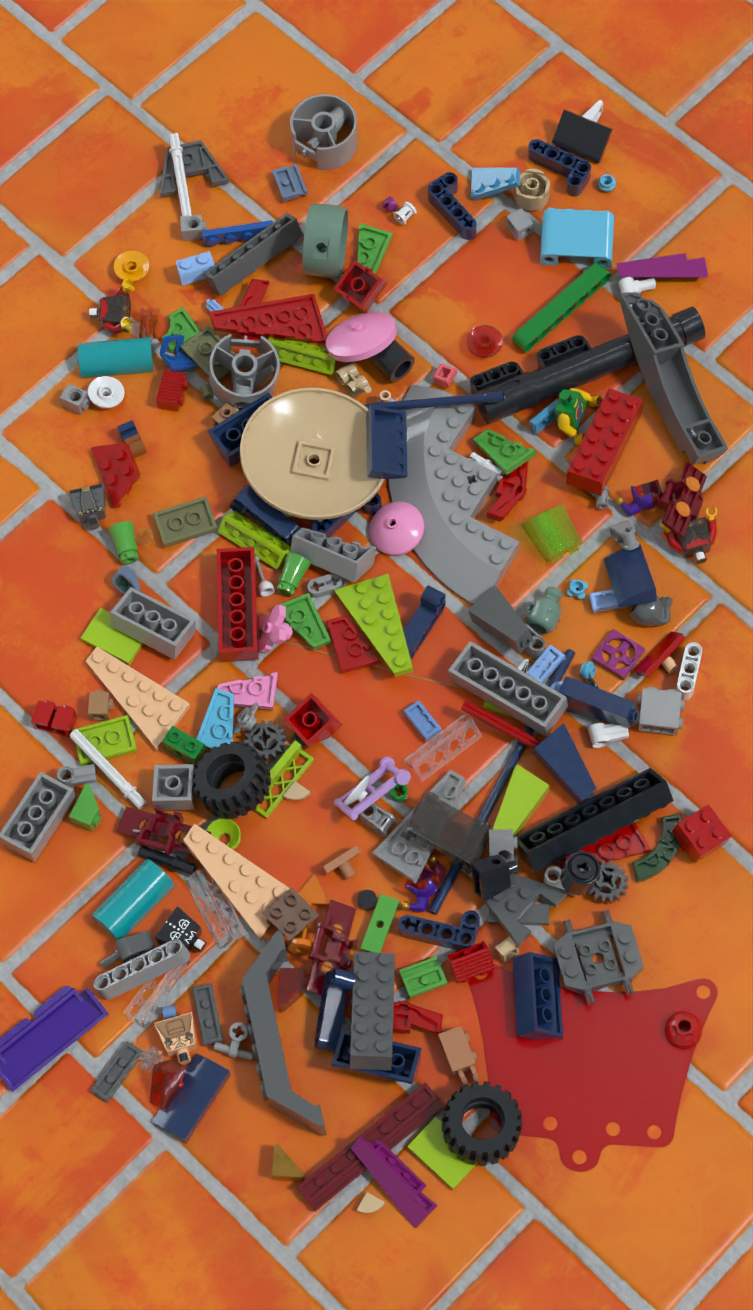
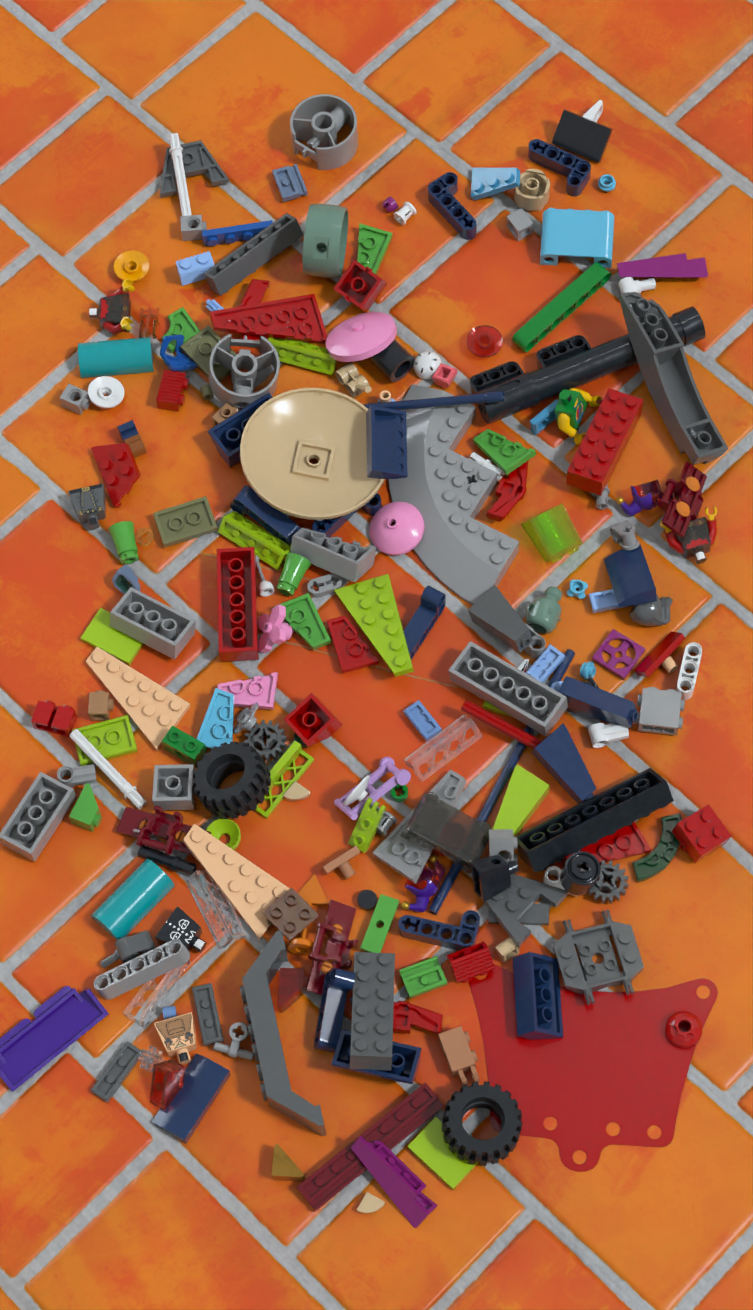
none -> lime hinge [348,797,386,853]
none -> white helmet [413,351,443,380]

